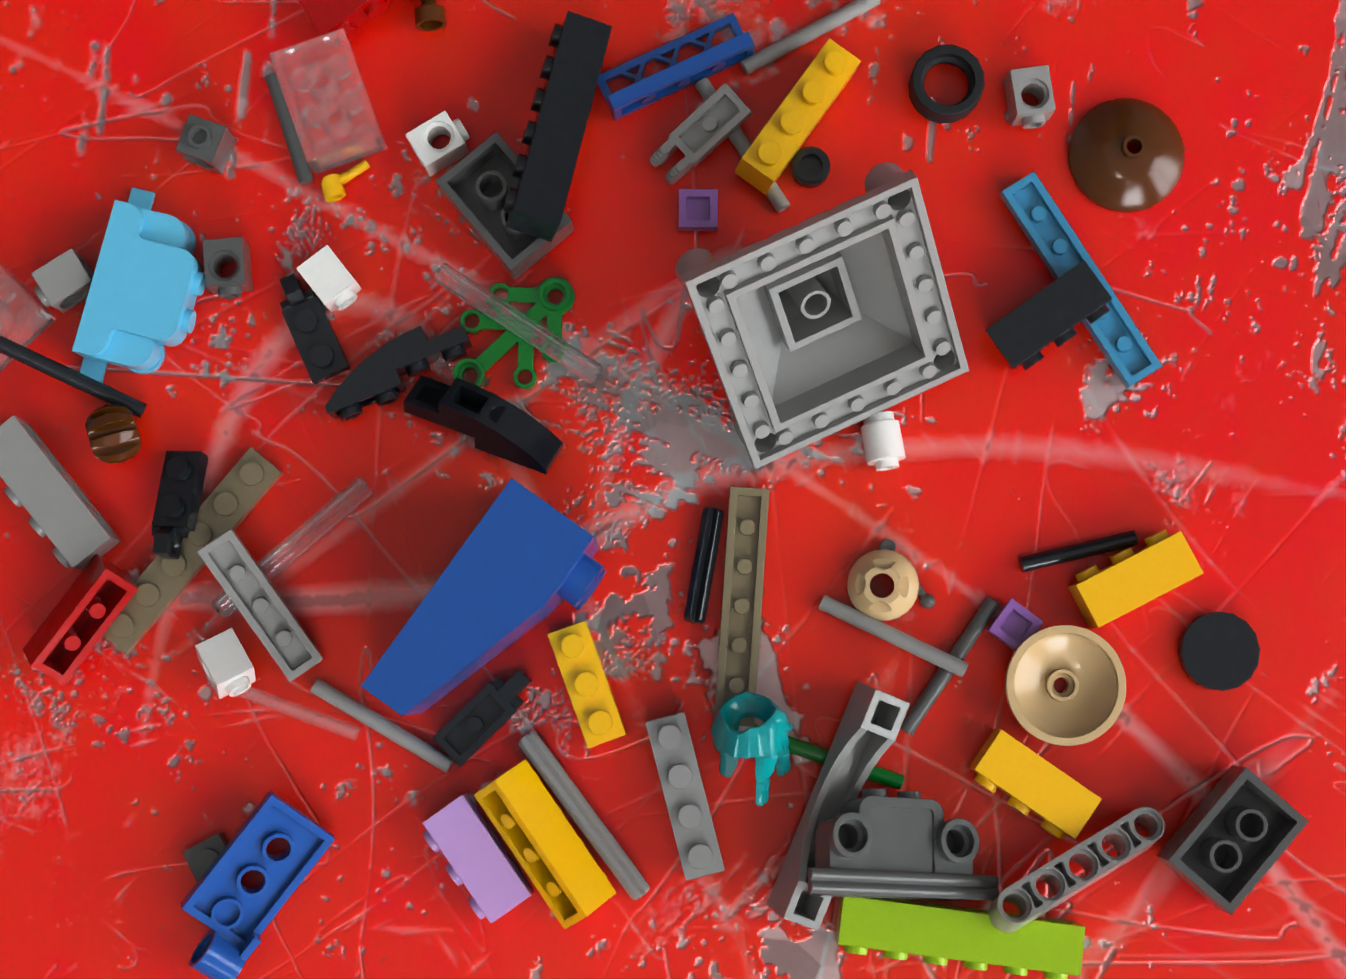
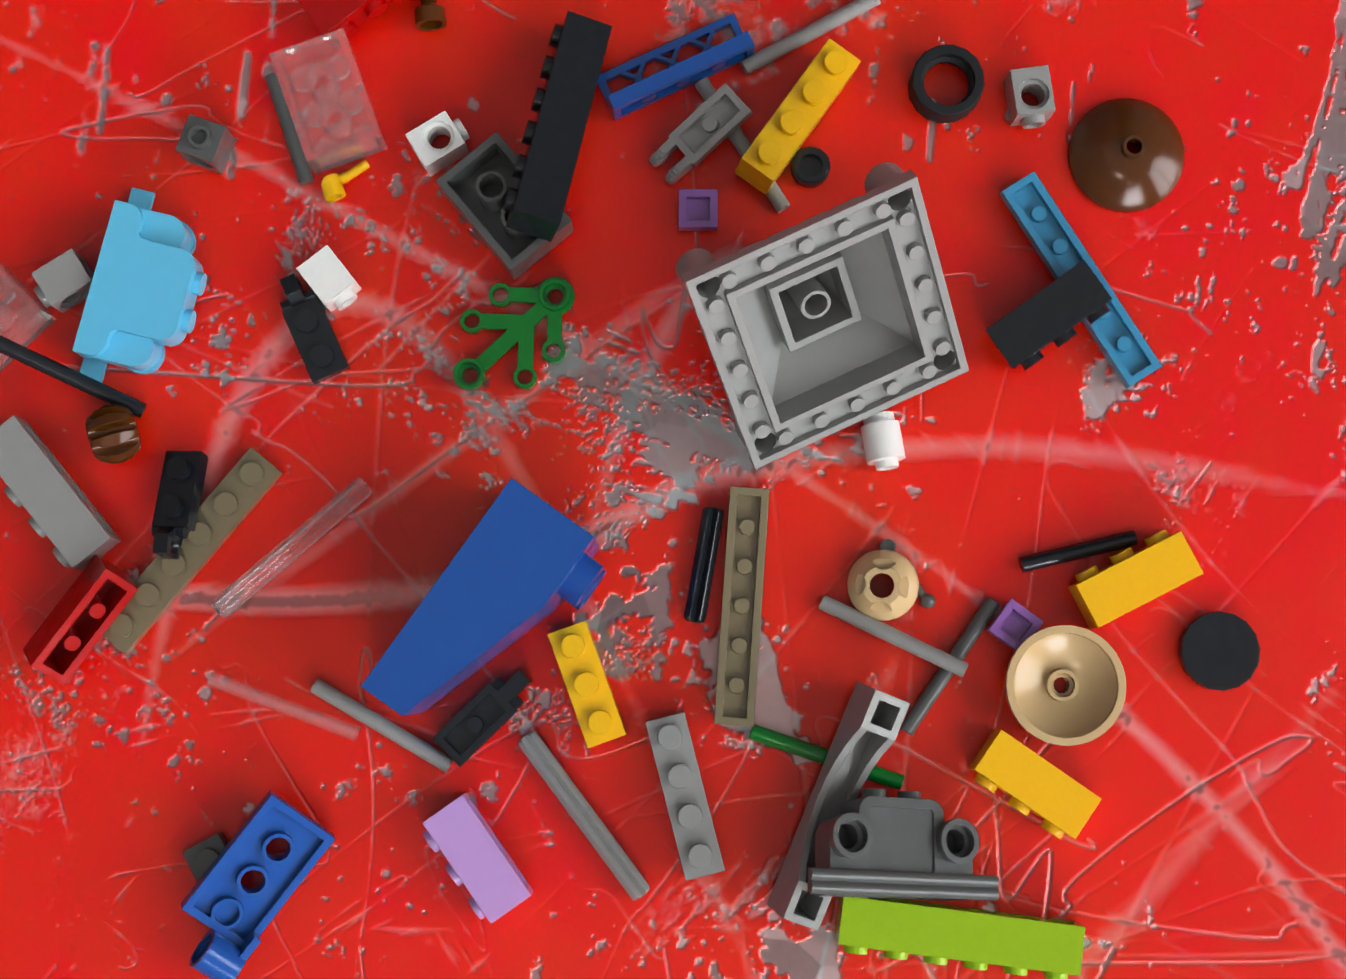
white brick [195,628,256,699] -> none
light grey plate [197,528,324,682] -> none
dark grey brick [202,237,253,299] -> none
black slope [325,326,473,421] -> none
black slope [403,376,563,474] -> none
clear axle [433,263,603,384] -> none
yellow brick [474,759,616,930] -> none
teal piece [710,691,793,806] -> none
light grey beam [989,807,1165,933] -> none
dark grey brick [1156,765,1309,915] -> none

